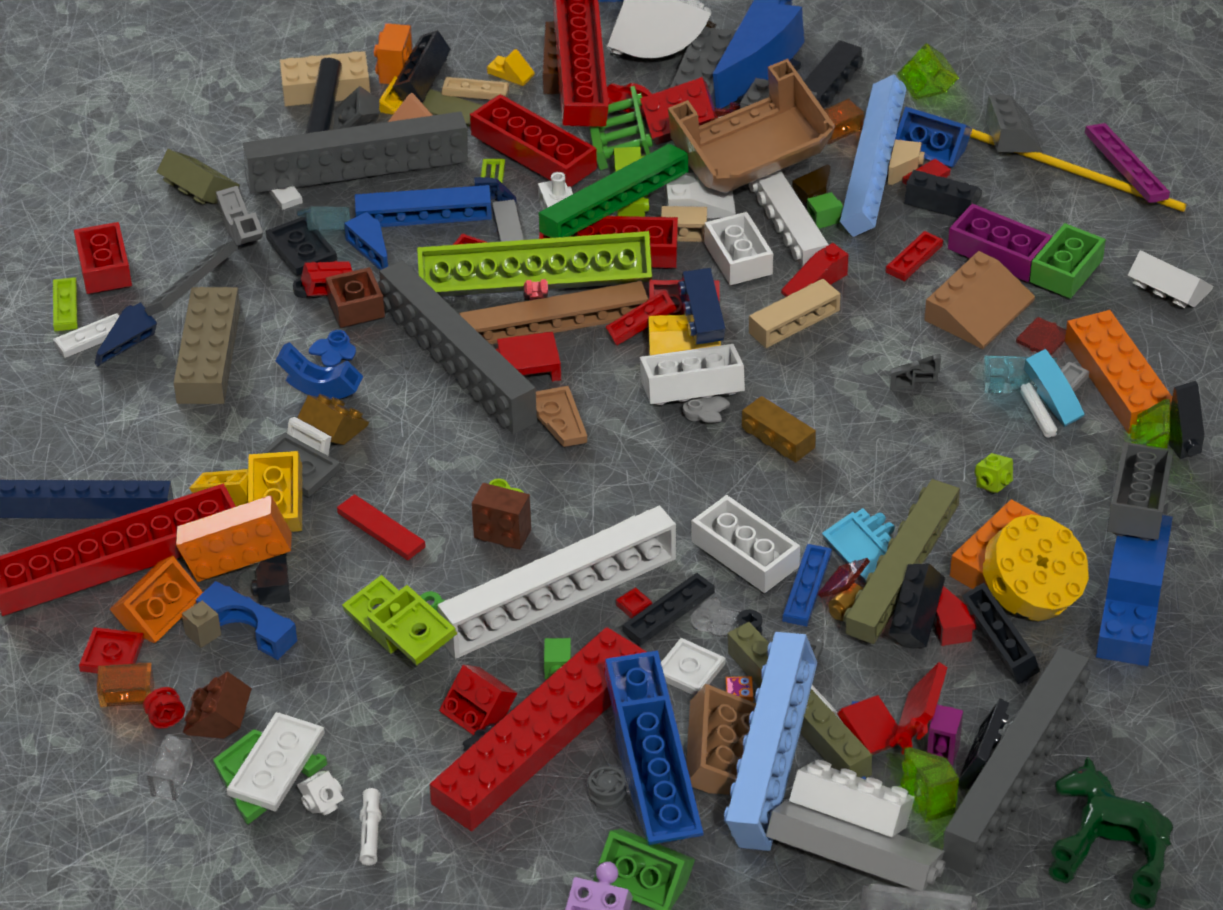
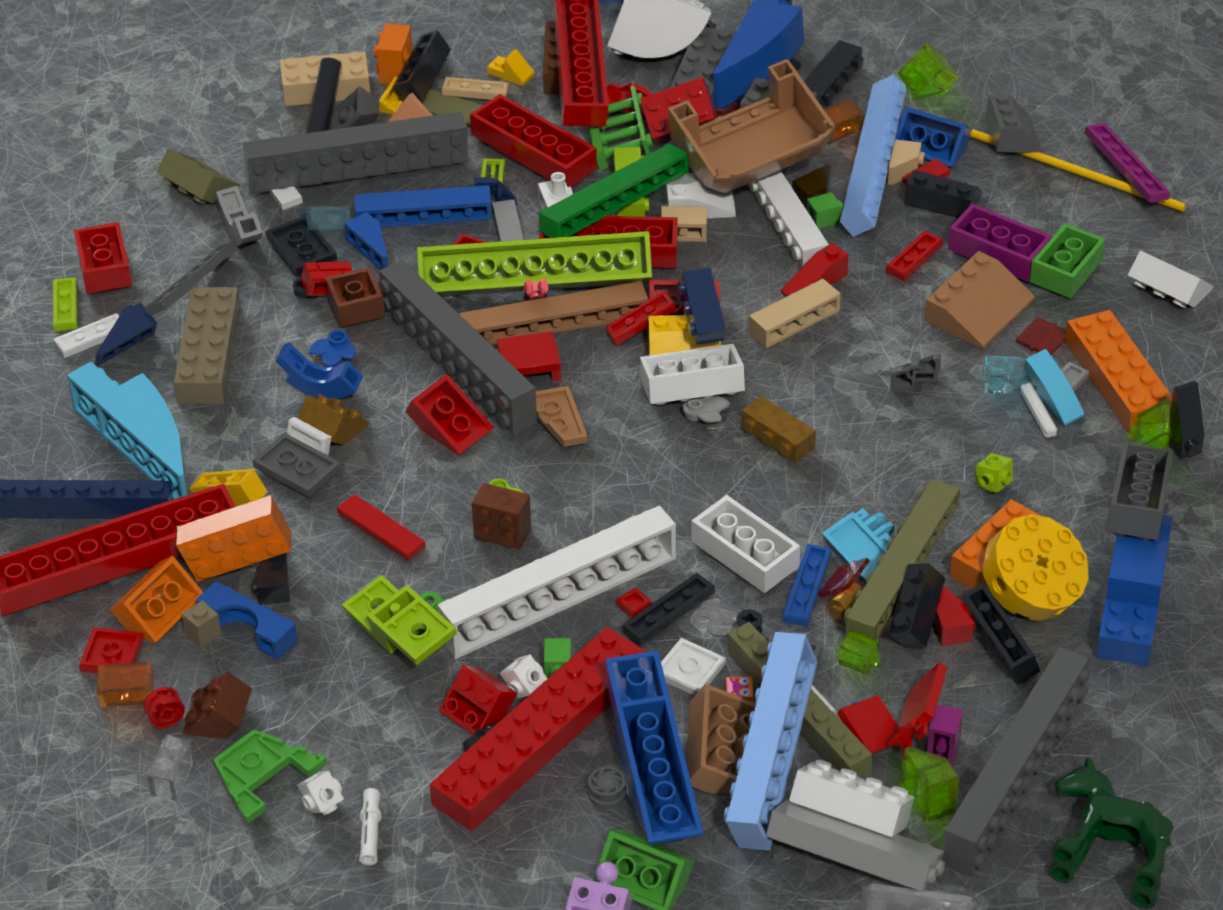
white tile [226,712,325,811] -> none
yellow slope [248,451,302,532] -> none
white brick [704,212,773,285] -> none
black plate [956,698,1009,789] -> none
none -> medium azure slope [67,362,188,499]
none -> red slope [406,374,494,456]
none -> white brick [500,654,547,699]
none -> clear neon green brick [838,629,881,675]

